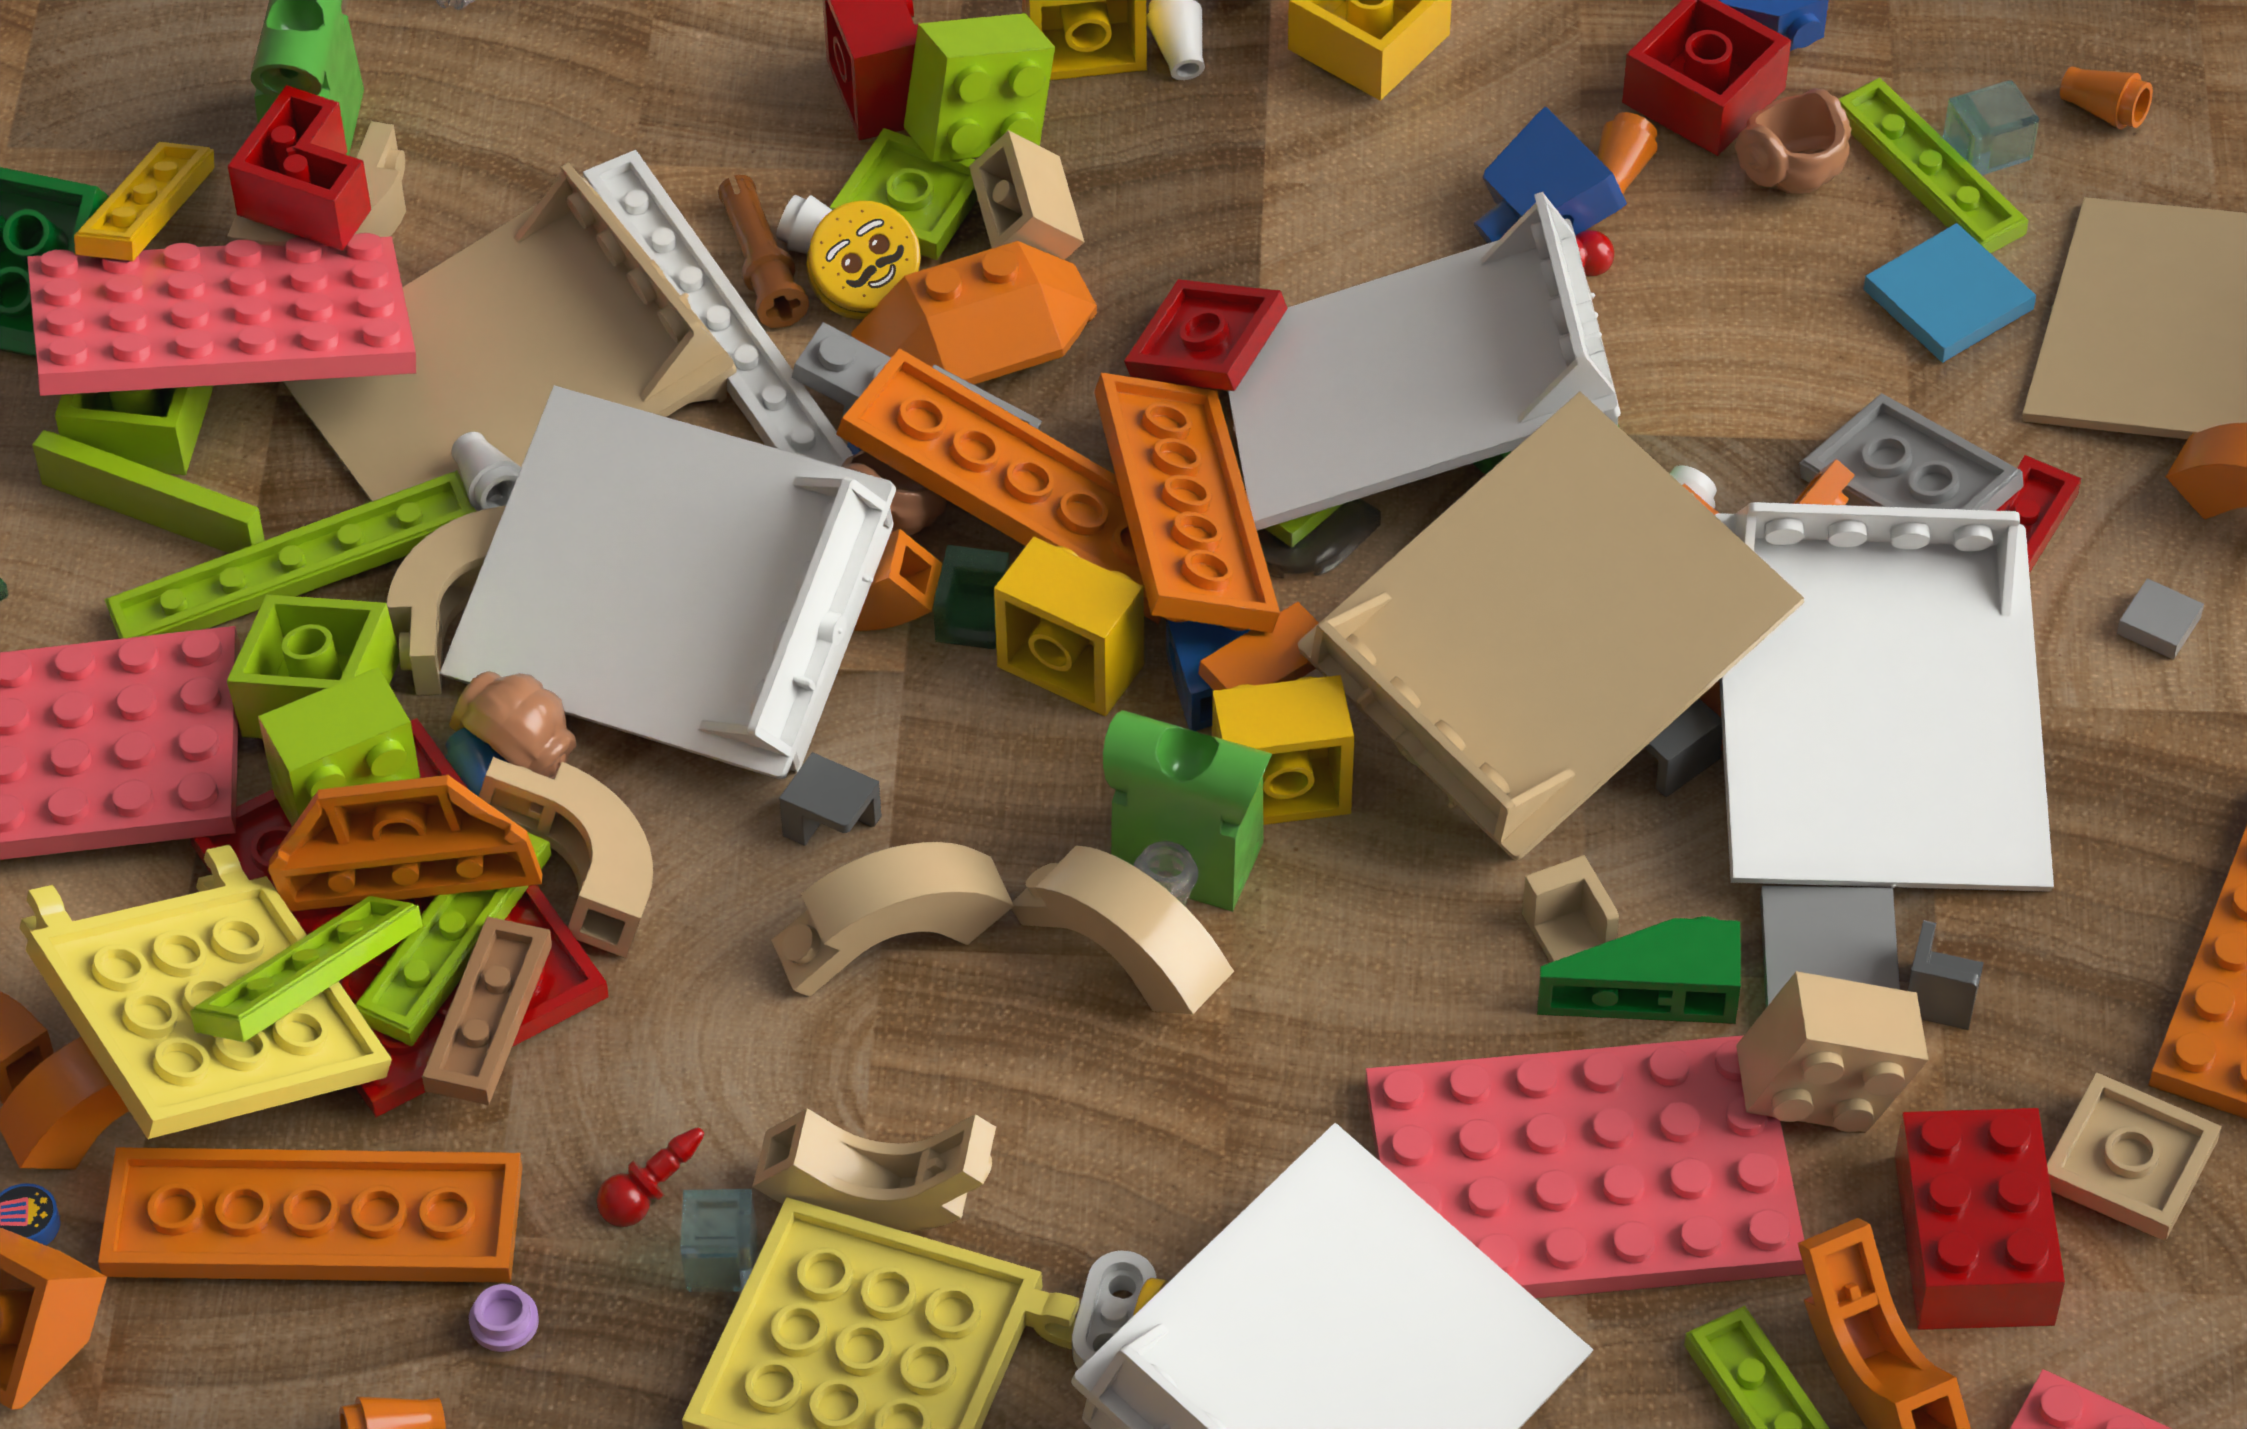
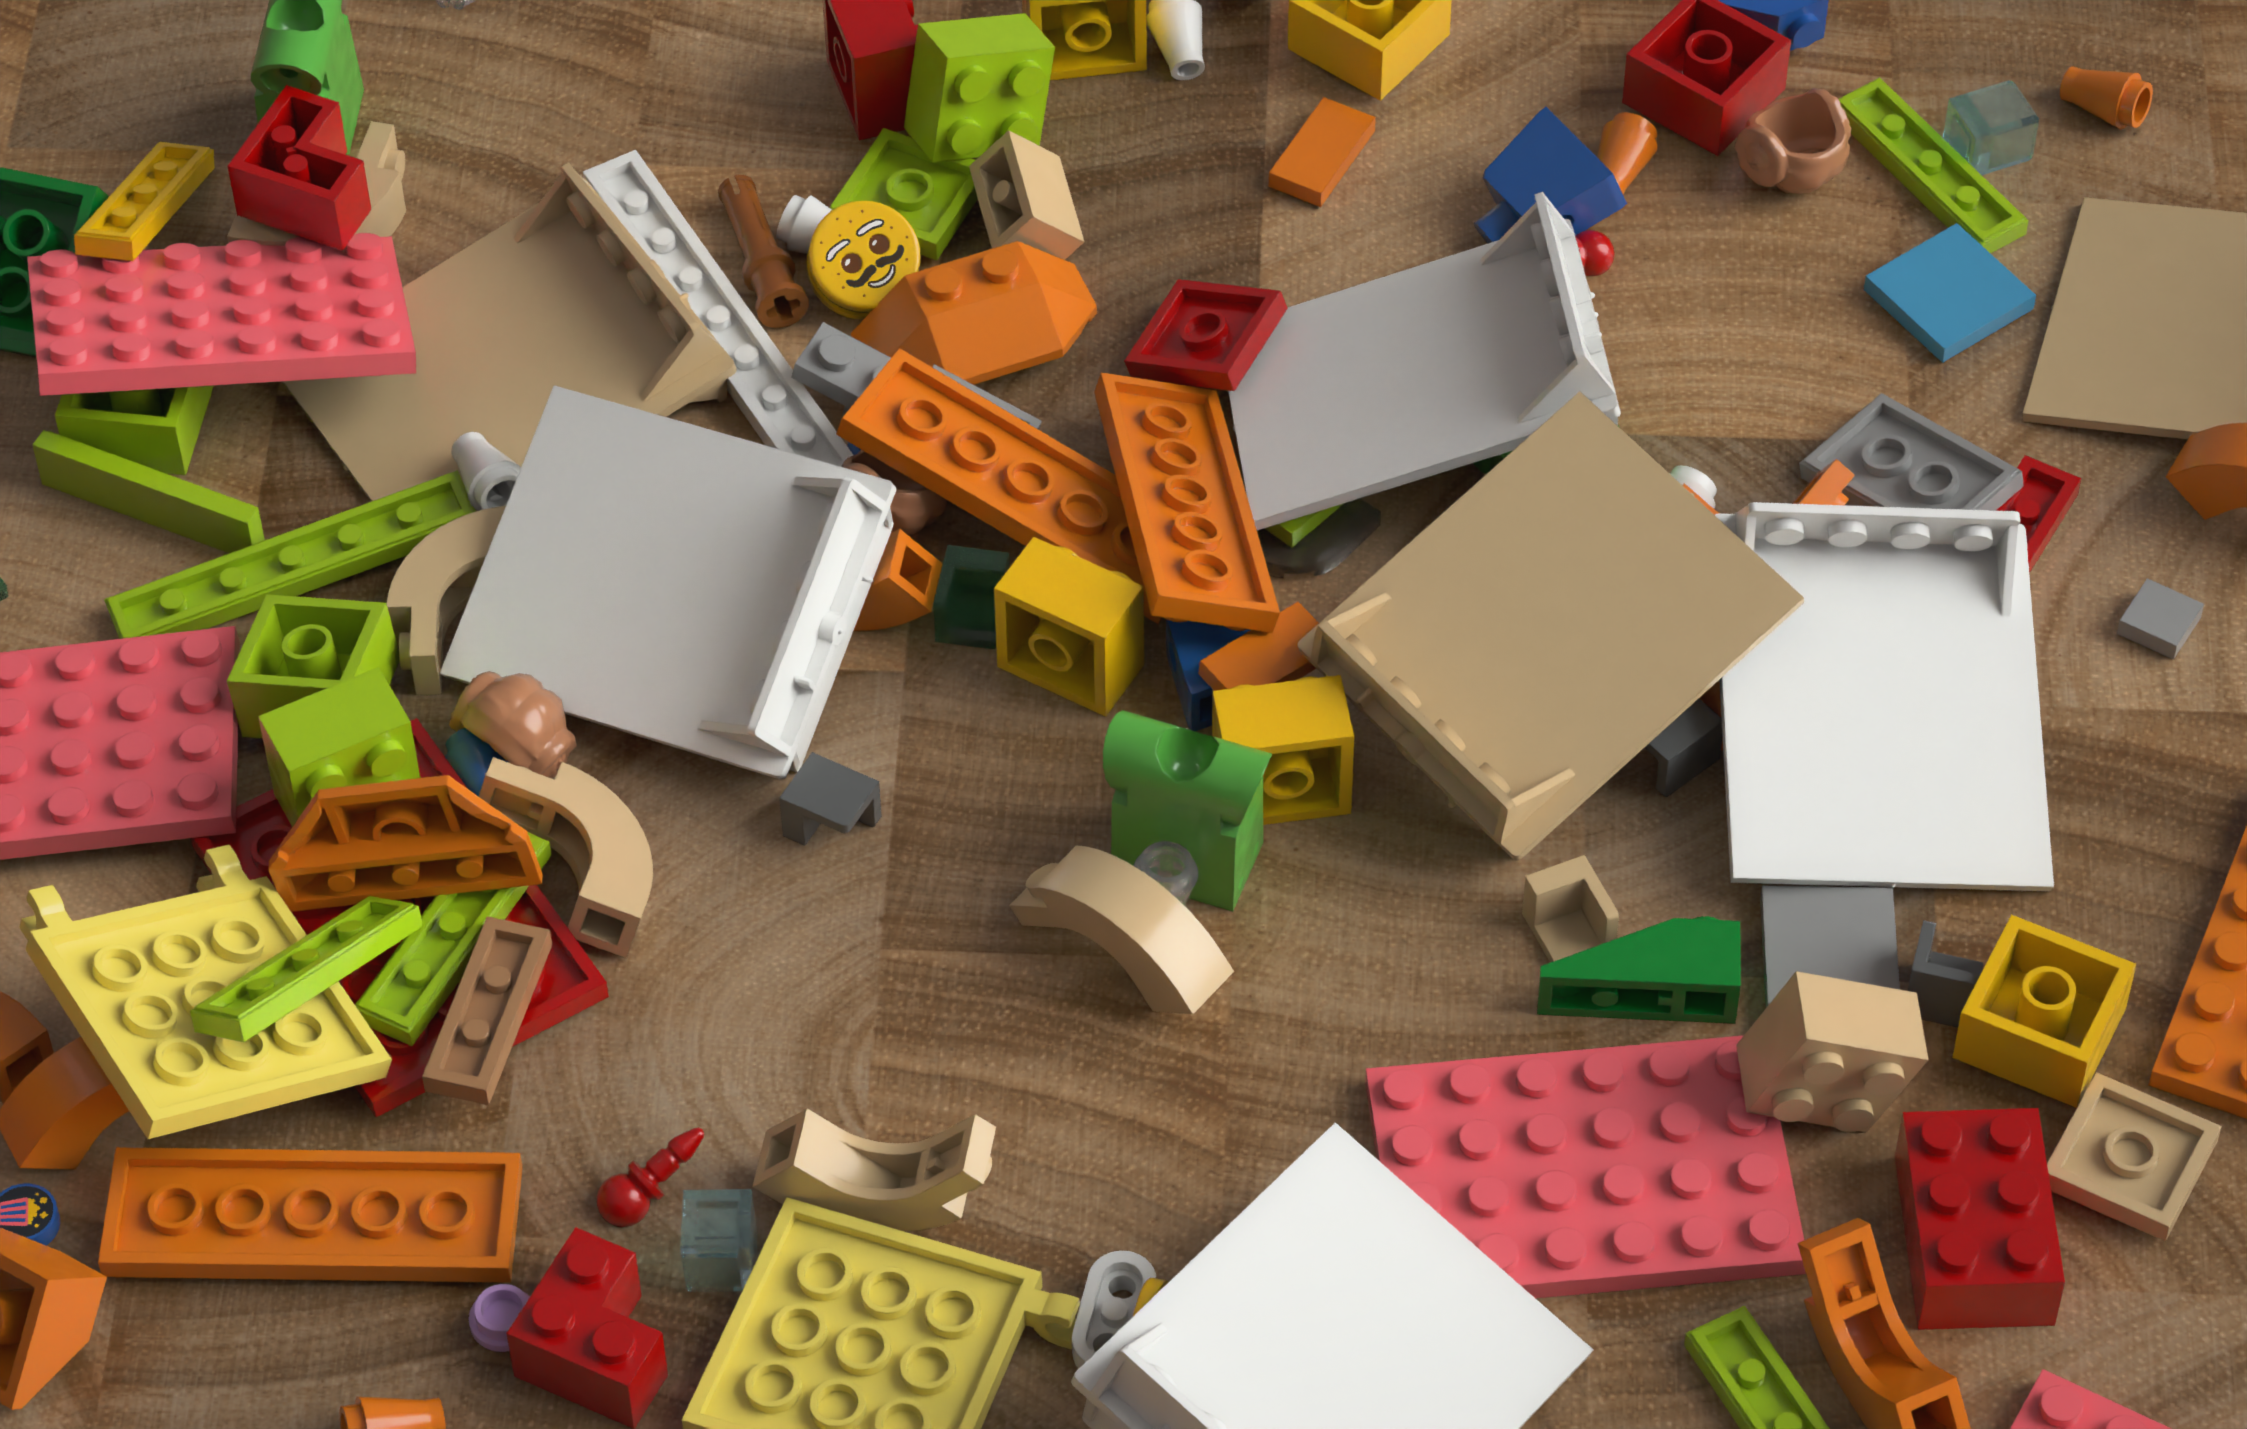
tan arch [771,842,1014,997] -> none
none -> red brick [506,1227,668,1429]
none -> orange tile [1269,97,1376,207]
none -> yellow brick [1952,914,2136,1108]

